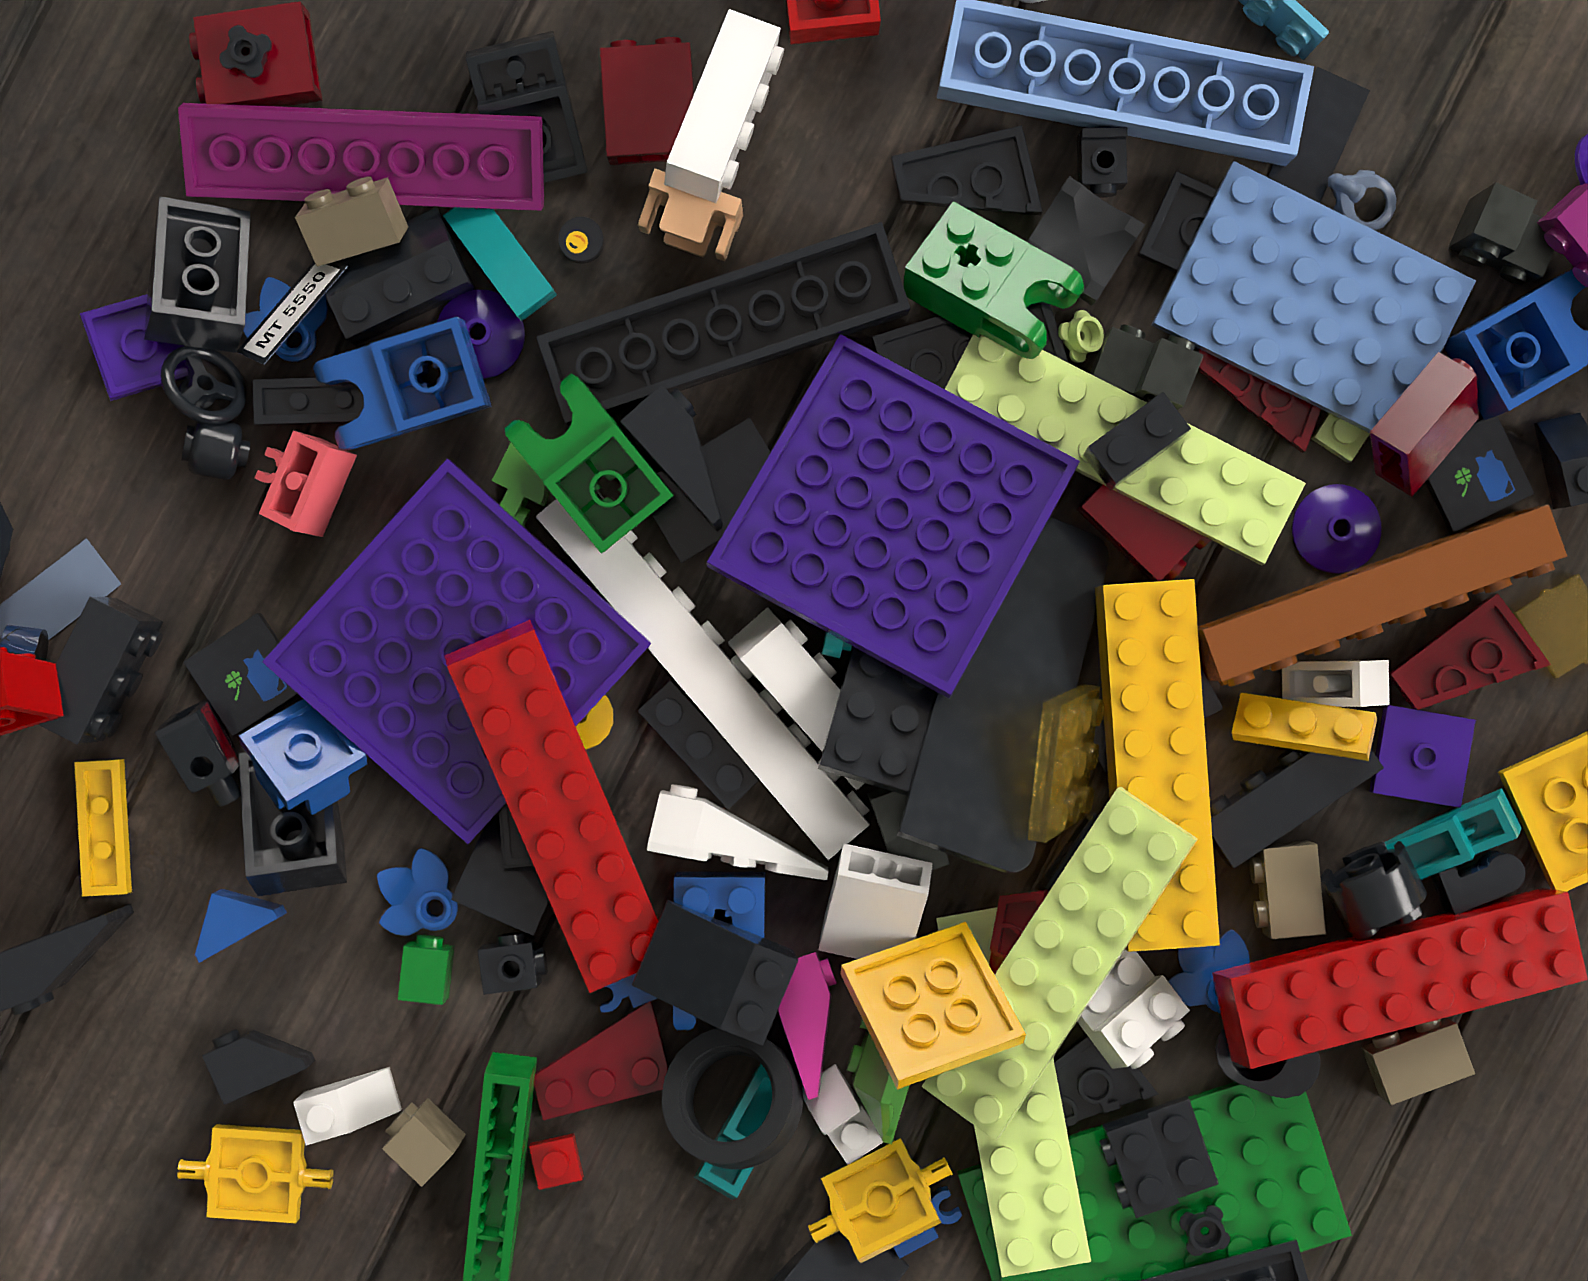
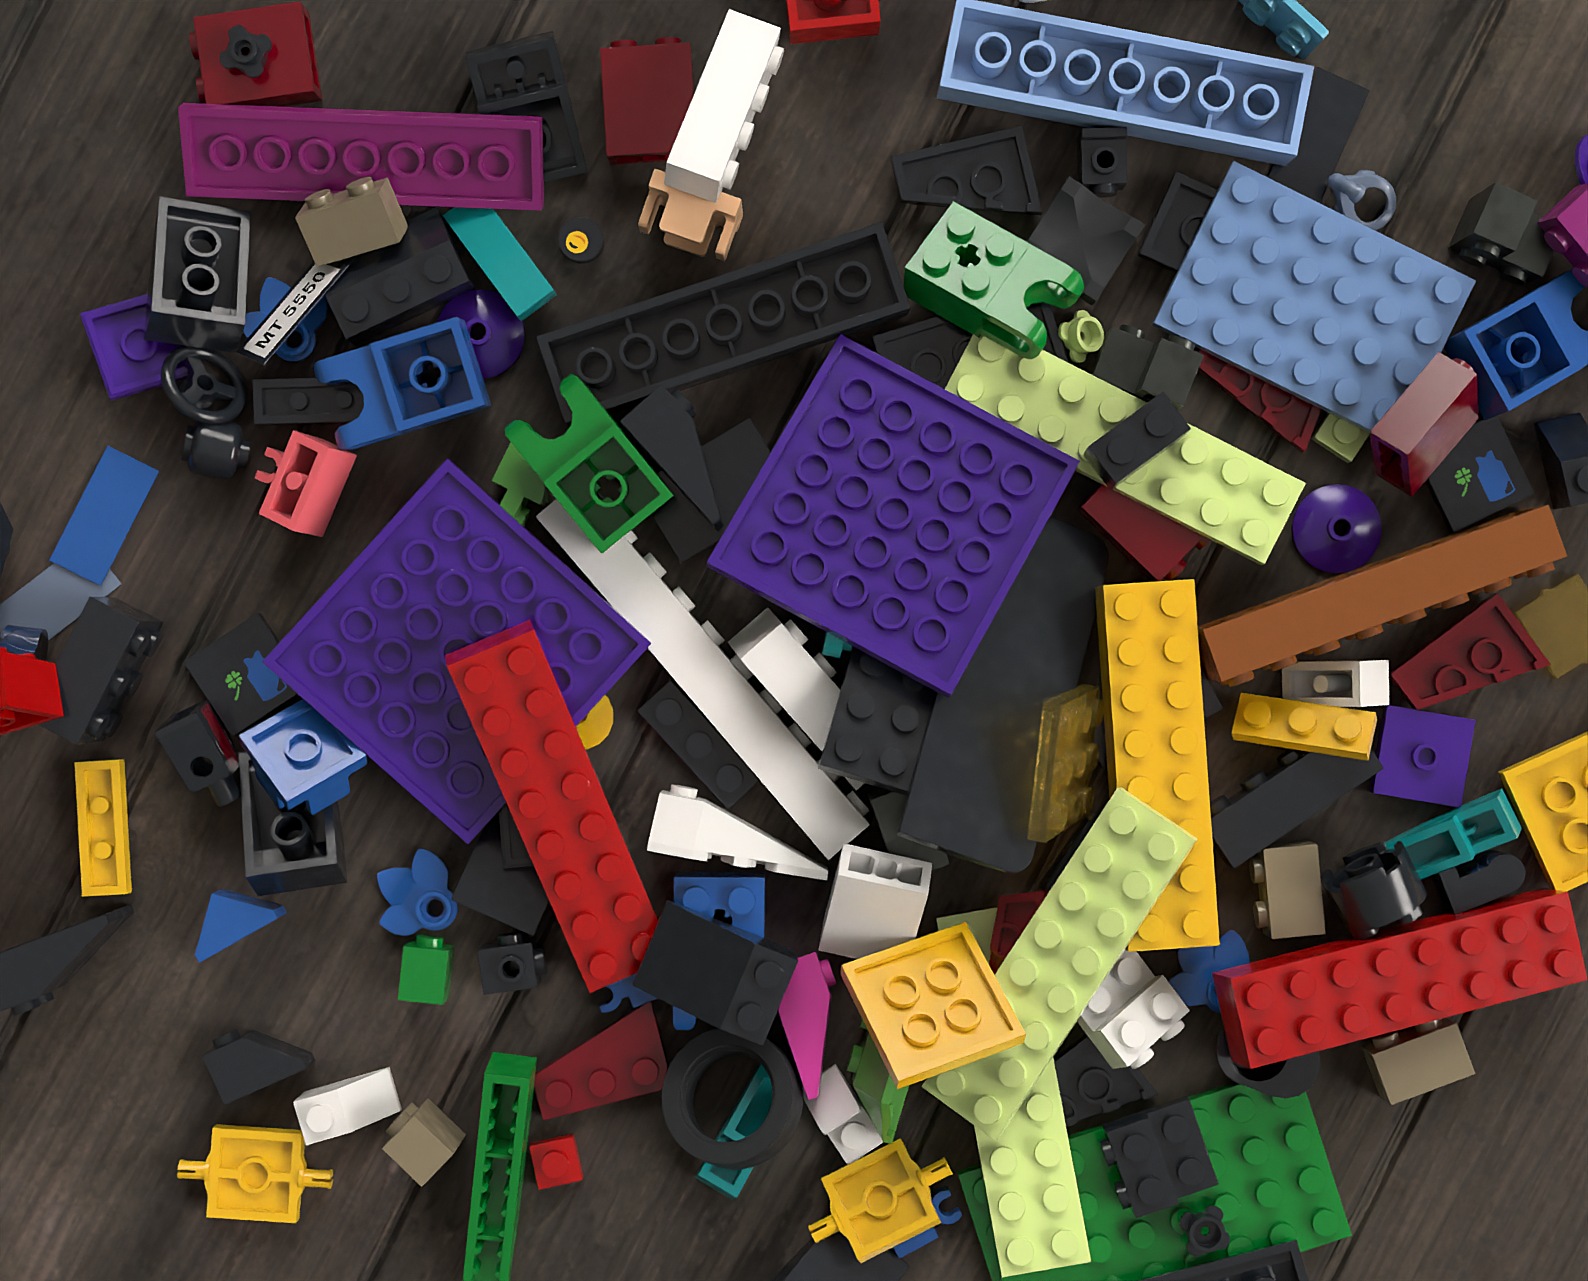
none -> blue sticker [49,446,159,586]

